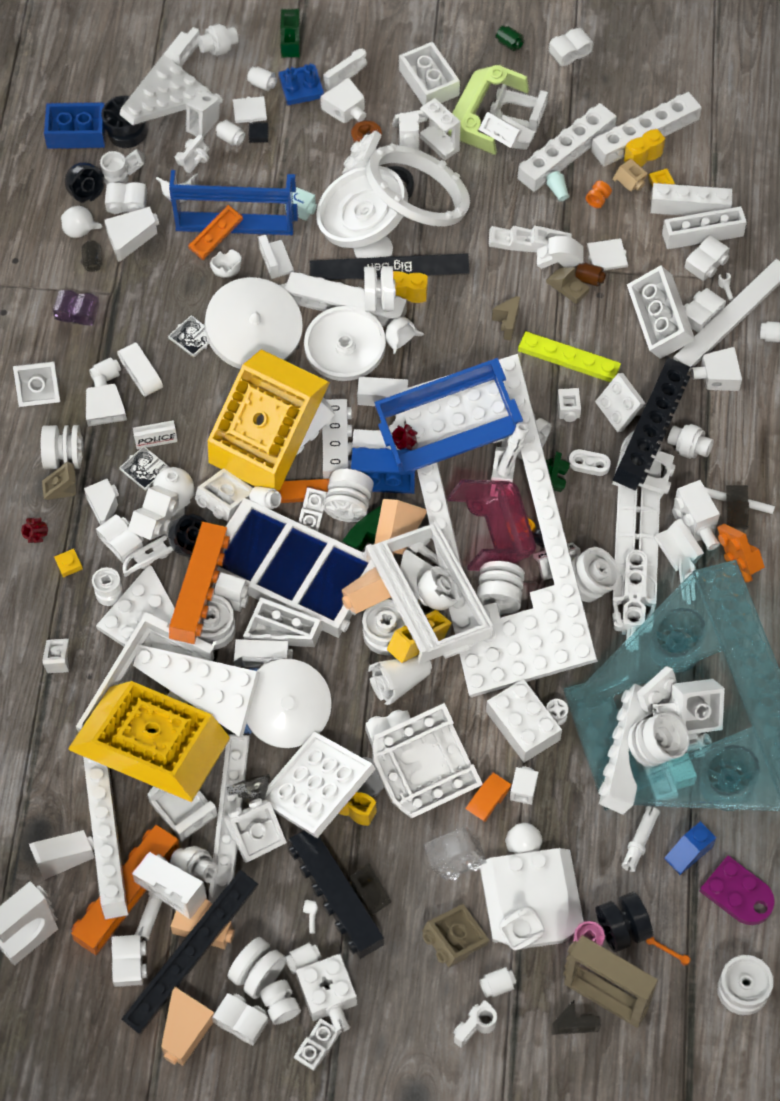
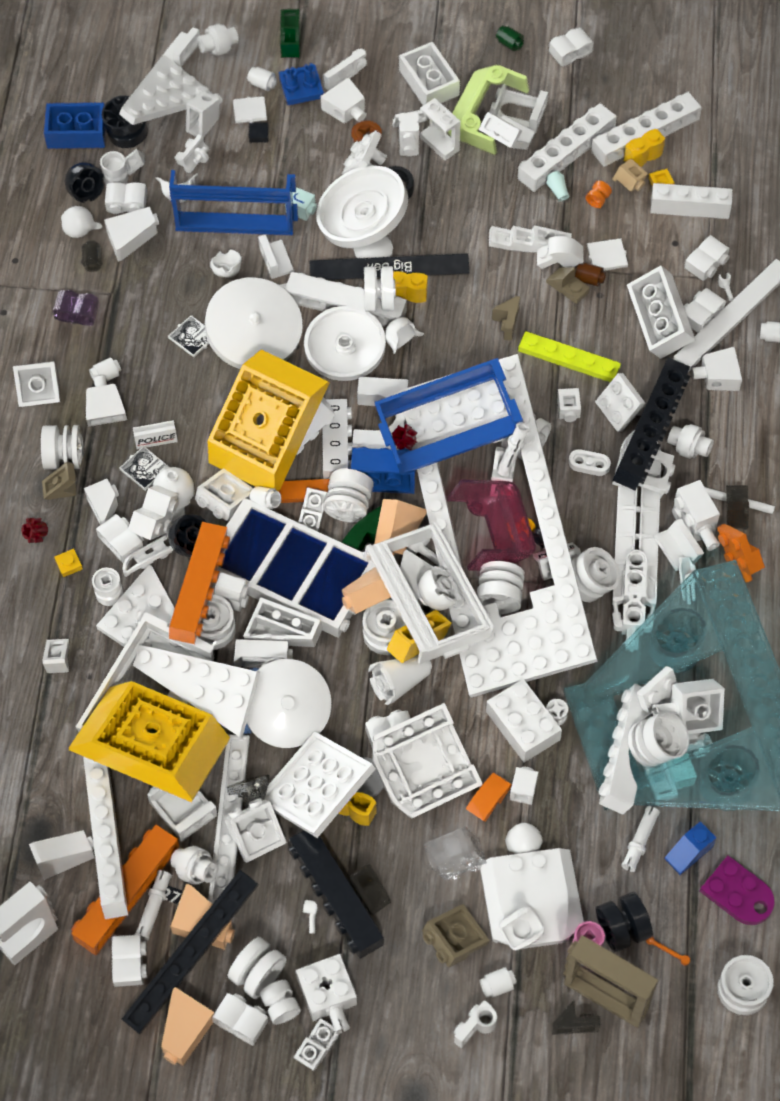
white beam [117,342,163,397] -> none
white wedge [132,852,207,919] -> none
orange tile [188,205,243,260] -> none
white brick [216,120,245,146] -> none
white brick [286,943,321,974] -> none
white piece [366,143,470,226] -> none
dark green hips [546,451,570,492] -> none
white brick [662,207,747,249] -> none

